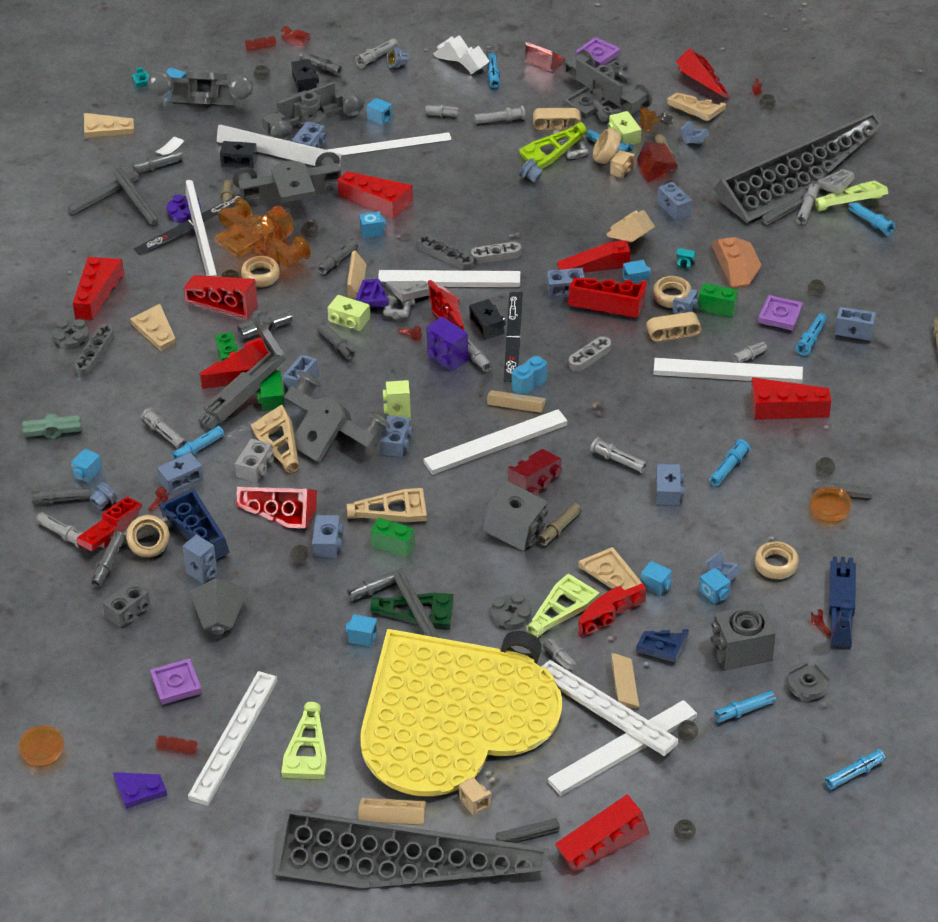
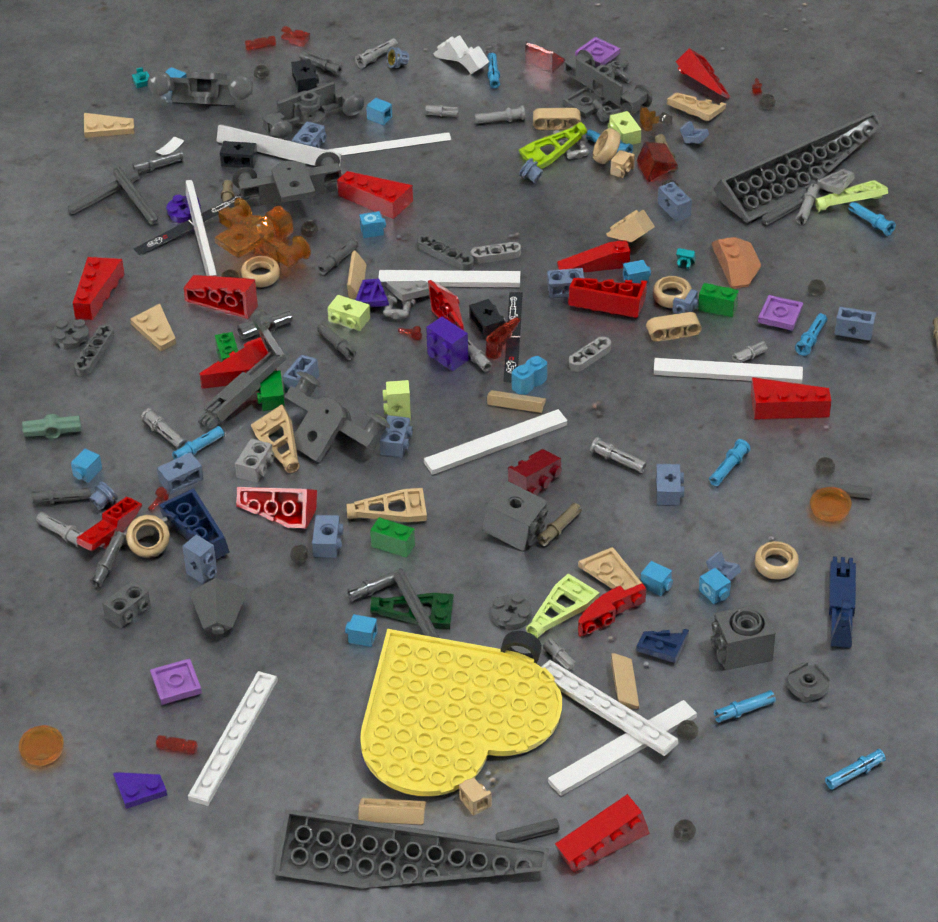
yellowish green plate [281,702,327,780] -> none
clear red hand [811,609,831,636] -> none
none -> clear red piece [486,317,521,359]

